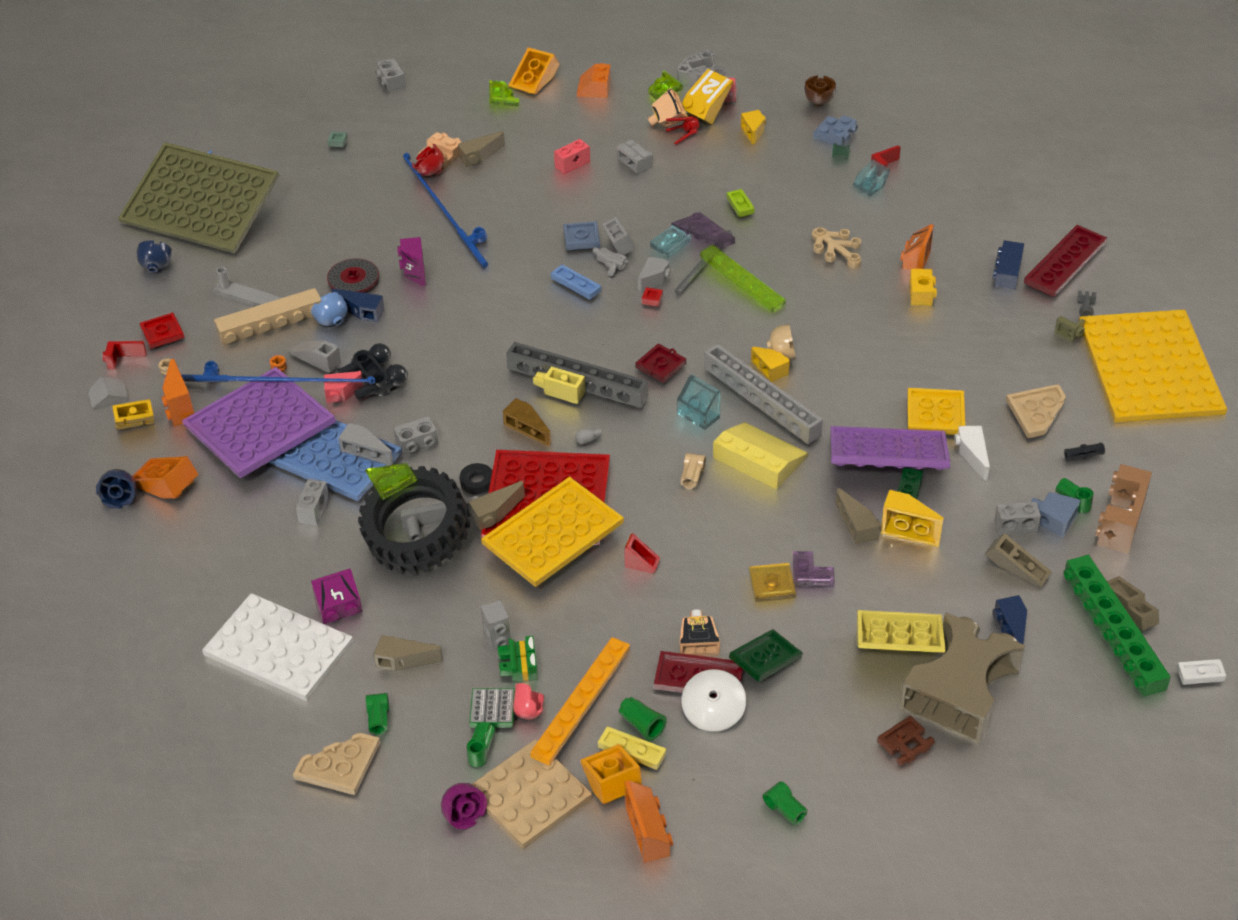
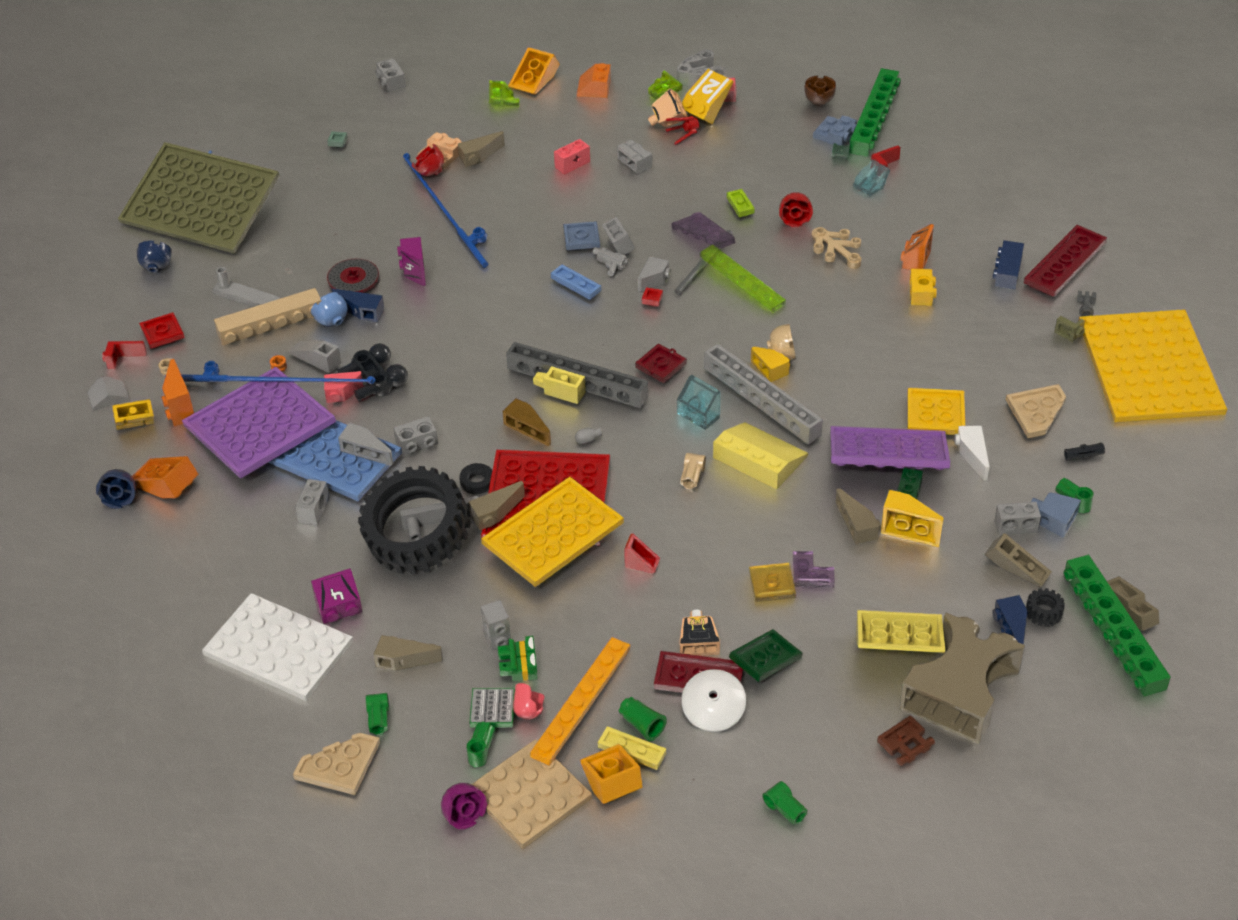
clear neon green wing [365,463,417,500] -> none
orange slope [624,781,673,863] -> none
clear light blue plate [650,225,691,258] -> none
yellow slope [741,109,766,145] -> none
medium nougat plate [1095,464,1152,554] -> none
white plate [1177,659,1226,685] -> none
none -> red cylinder [779,192,813,227]
none -> green brick [849,68,901,157]
none -> black tyre [1026,588,1065,627]

